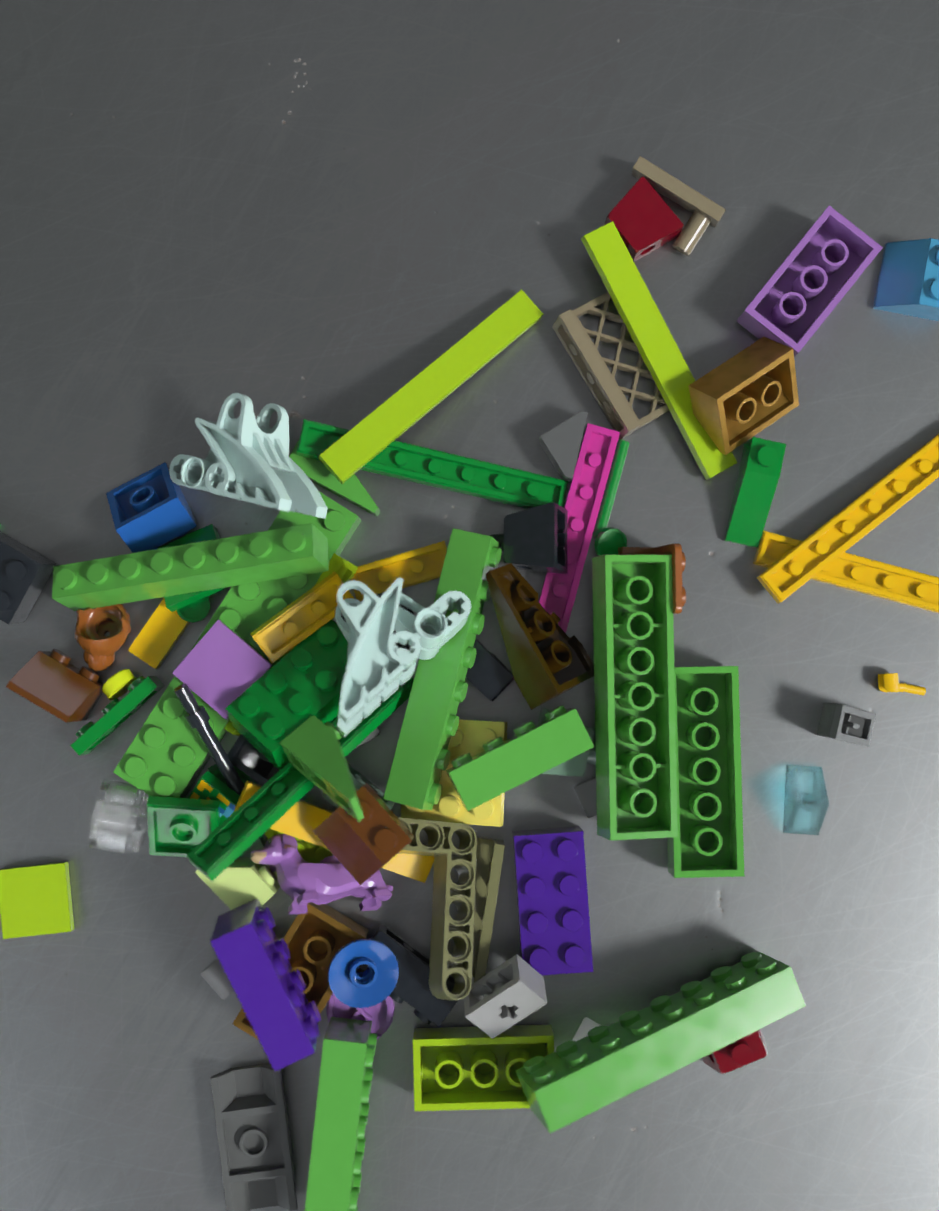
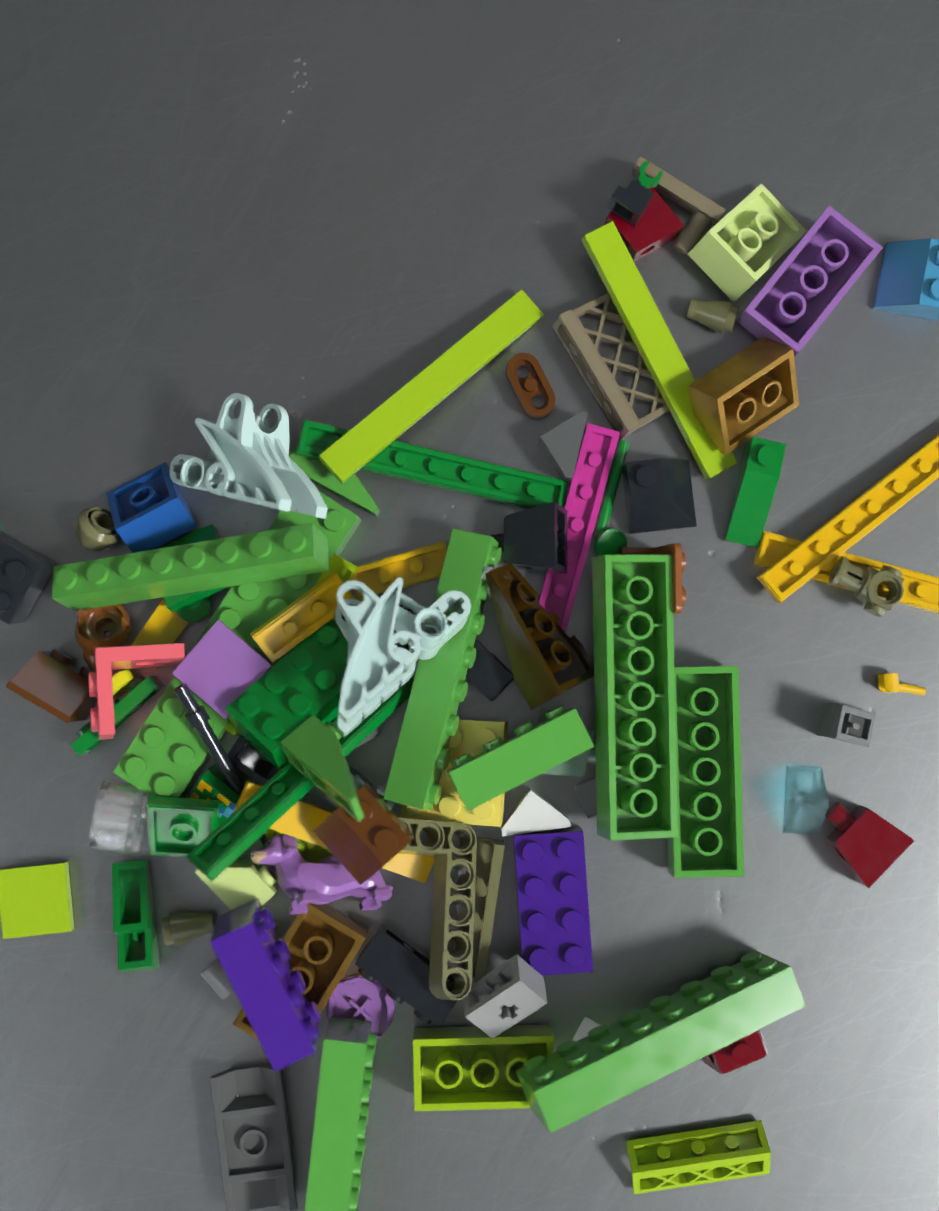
blue dish [328,939,399,1008] -> none
none -> olive cone [76,507,121,551]
none -> coral bracket [88,643,185,740]
none -> green slope [112,859,160,973]
none -> olive cone [162,912,214,947]
none -> white slope [501,788,571,836]
none -> reddish brown plate [506,353,556,419]
none -> black piece [607,161,663,227]
none -> black slope [622,458,697,534]
none -> lime fence [626,1120,771,1194]
none -> olive cone [687,298,739,334]
none -> yellowish green slope [688,183,807,302]
none -> dark red torso [824,802,914,888]
none -> olive connector [828,556,904,617]

